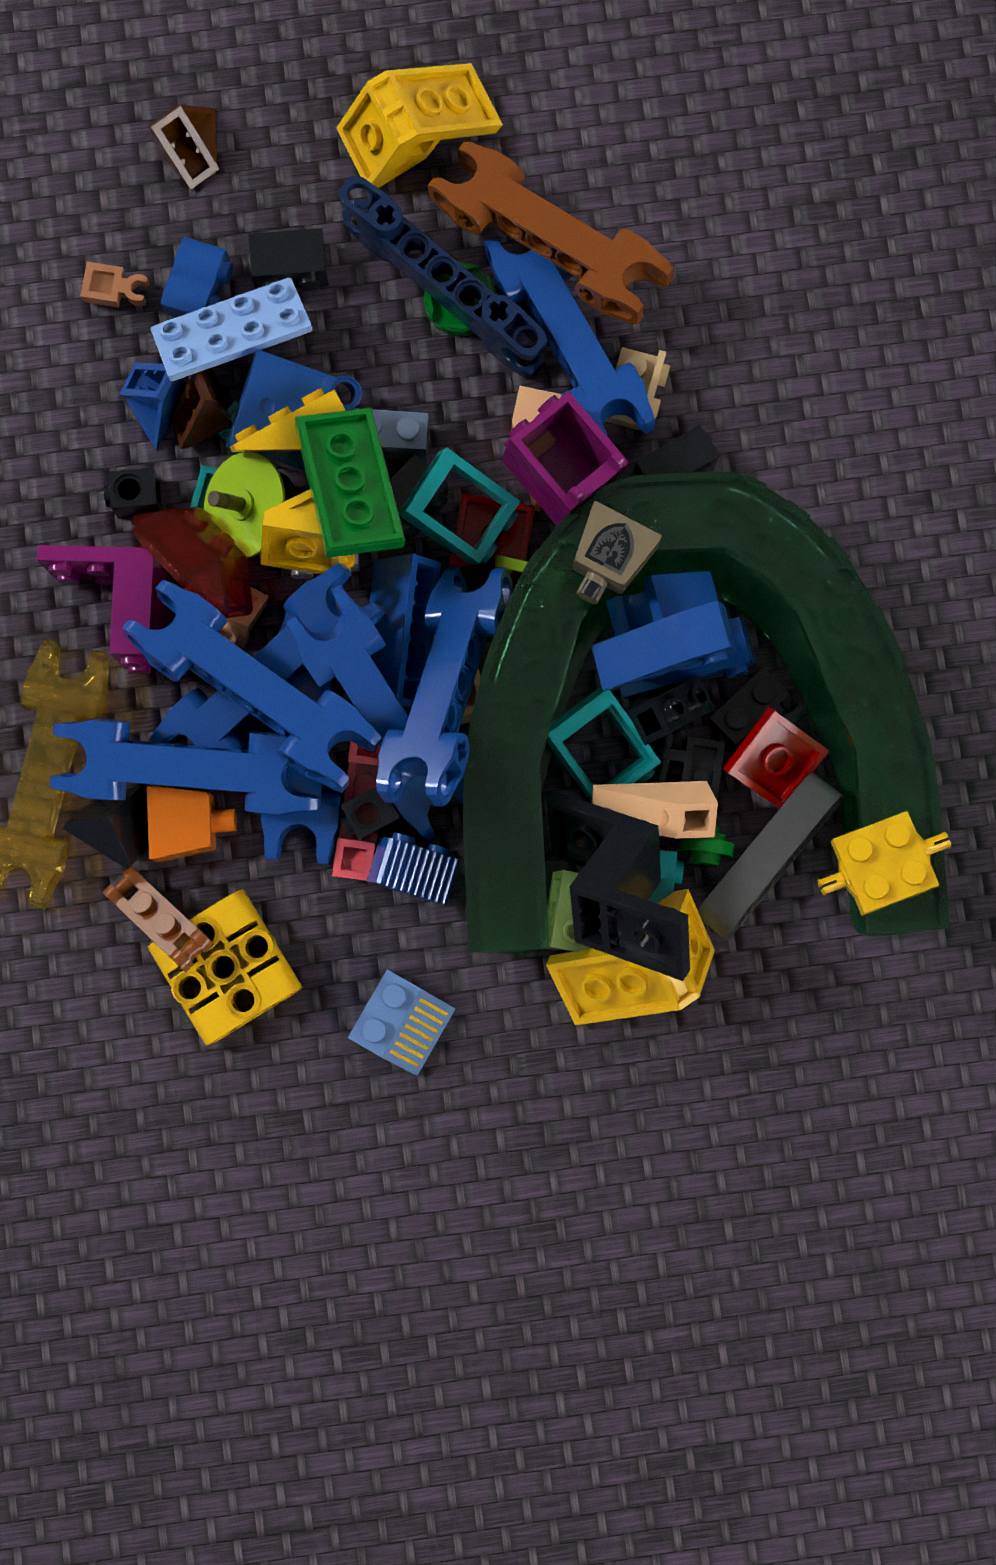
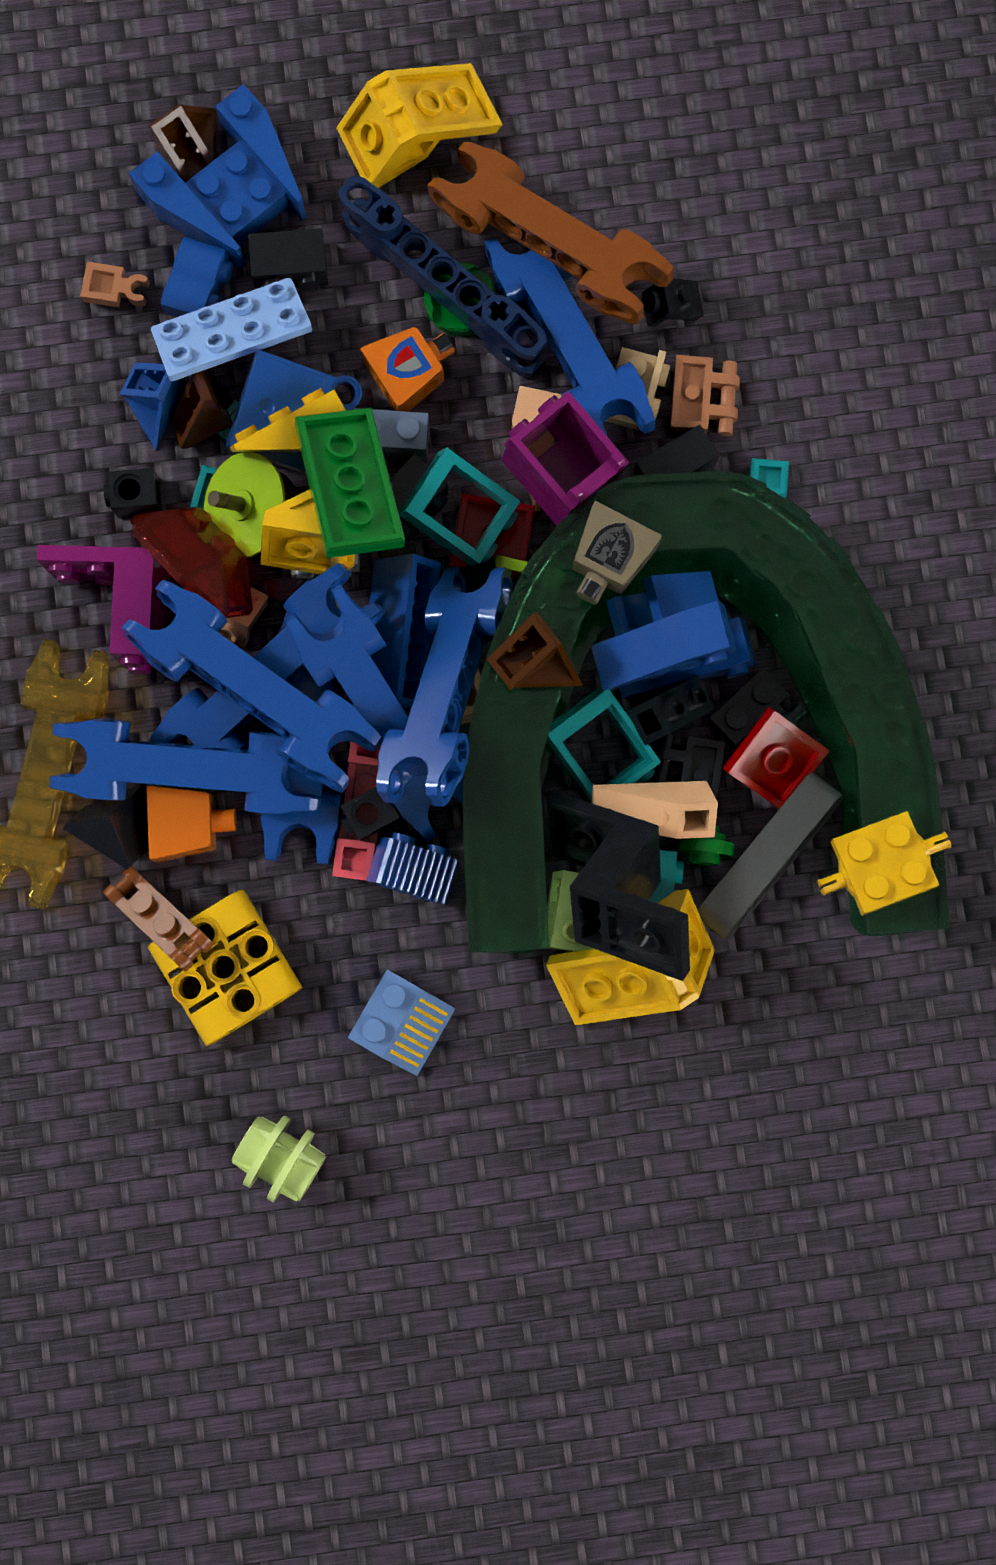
none -> blue wedge [128,84,306,268]
none -> yellowish green piece [231,1115,326,1202]
none -> orange torso [360,327,455,412]
none -> reddish brown slope [487,612,583,690]
none -> black bracket [642,279,704,327]
none -> nougat plate [670,355,740,437]
none -> teal tile [748,458,789,501]

